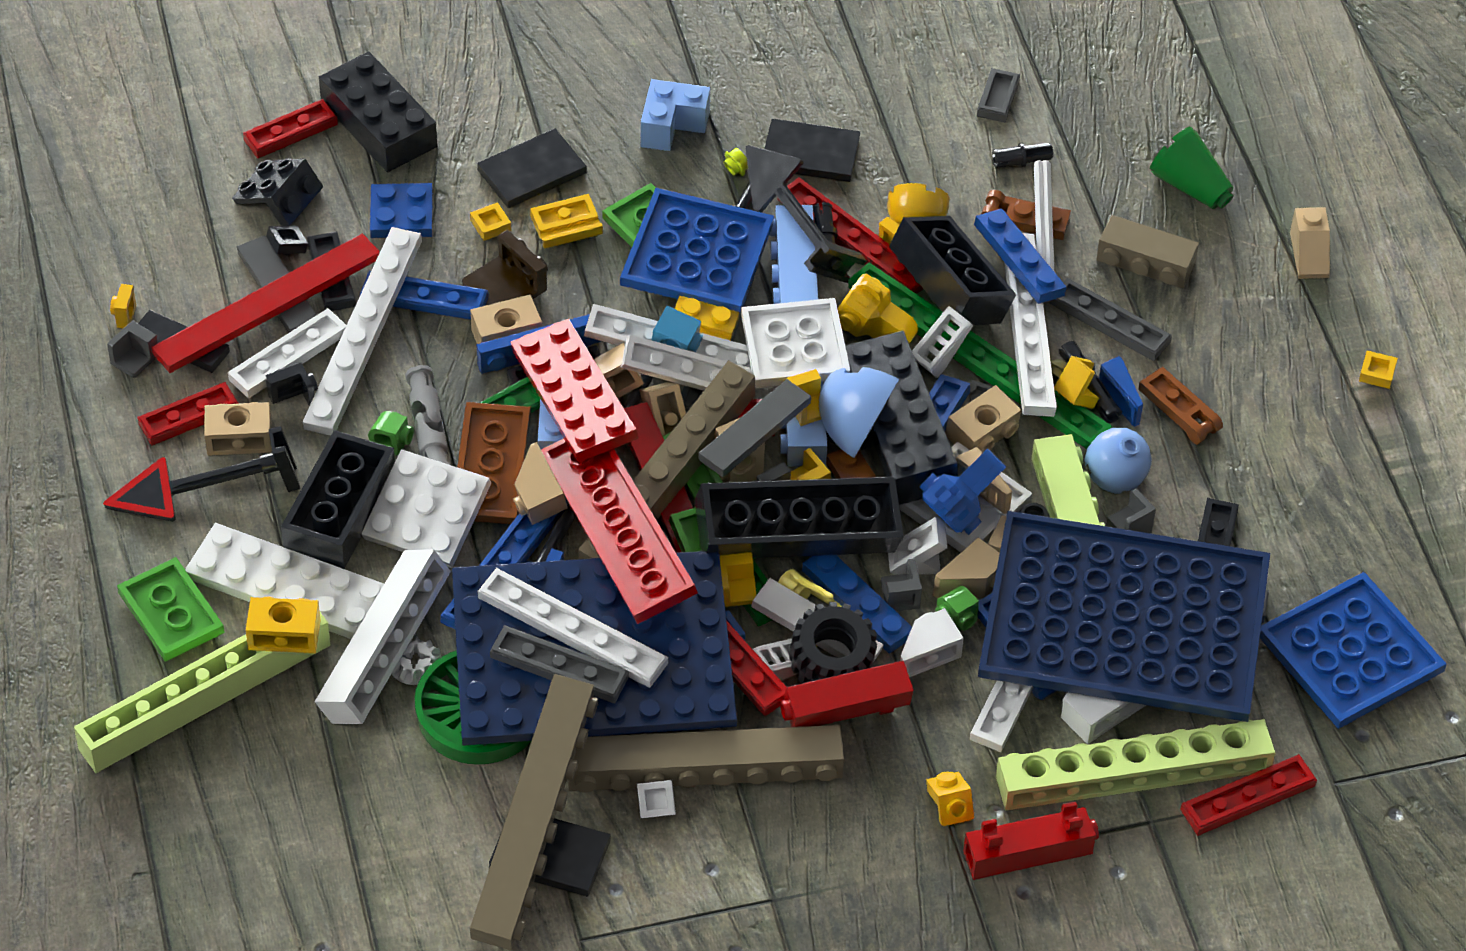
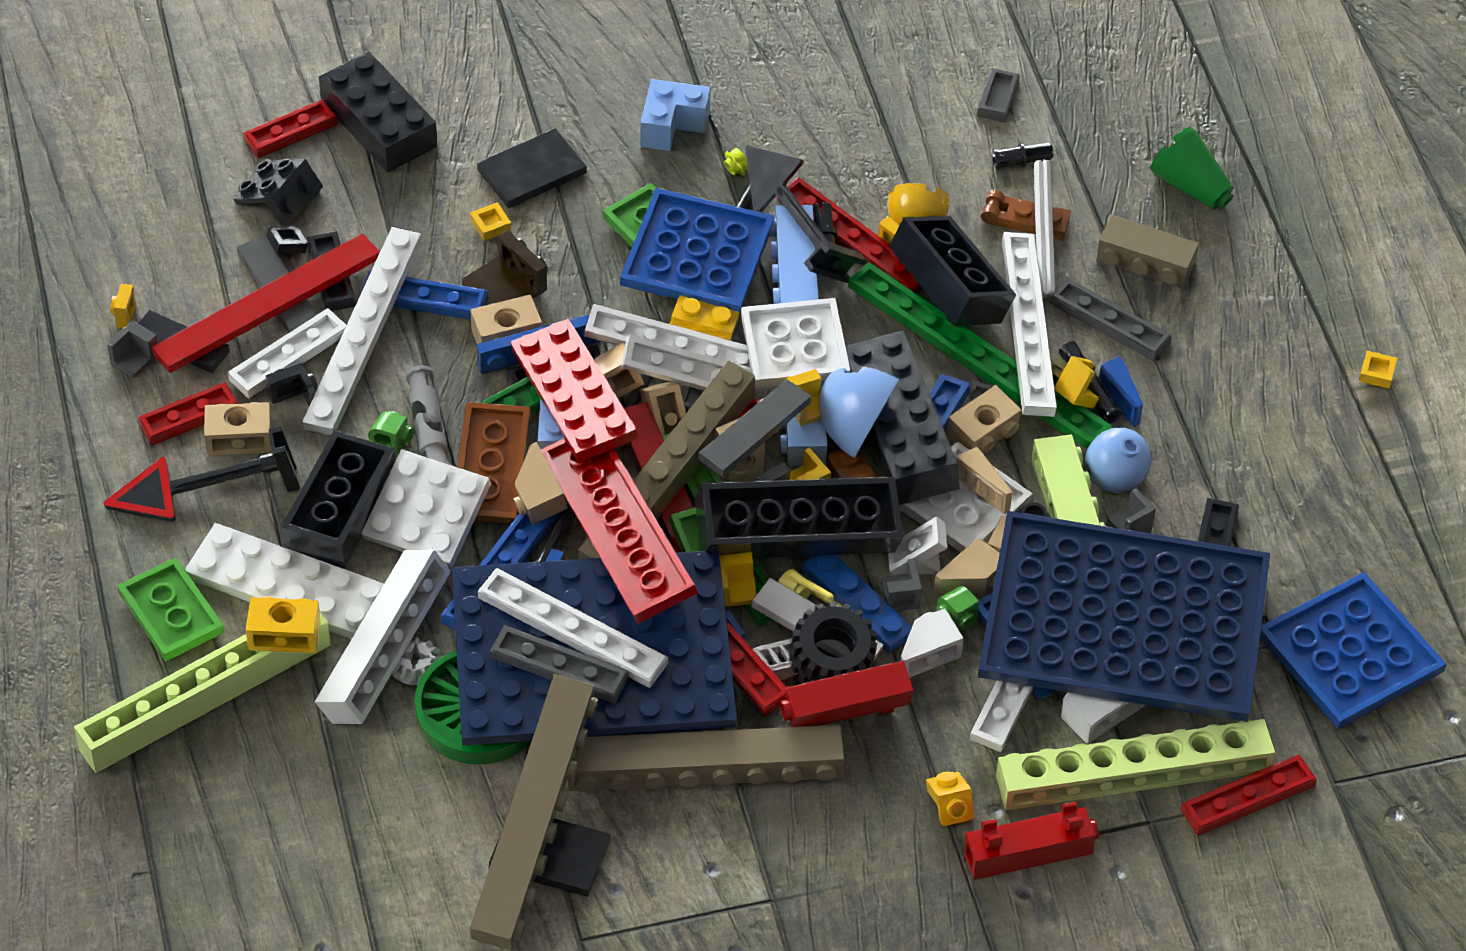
blue plate [370,183,433,238] -> none
yellow plate [530,194,603,249] -> none
white plate [637,780,676,818] -> none
dark azure brick [652,306,703,352] -> none
black tile [764,118,860,182] -> none
yellow piece [837,274,918,343] -> none
white slope [912,306,973,378] -> none
blue piece [919,448,1006,535] -> none
blue plate [974,209,1067,304] -> none
dark orange plate [1138,367,1223,444] -> none
tan slope [1290,207,1330,279] -> none

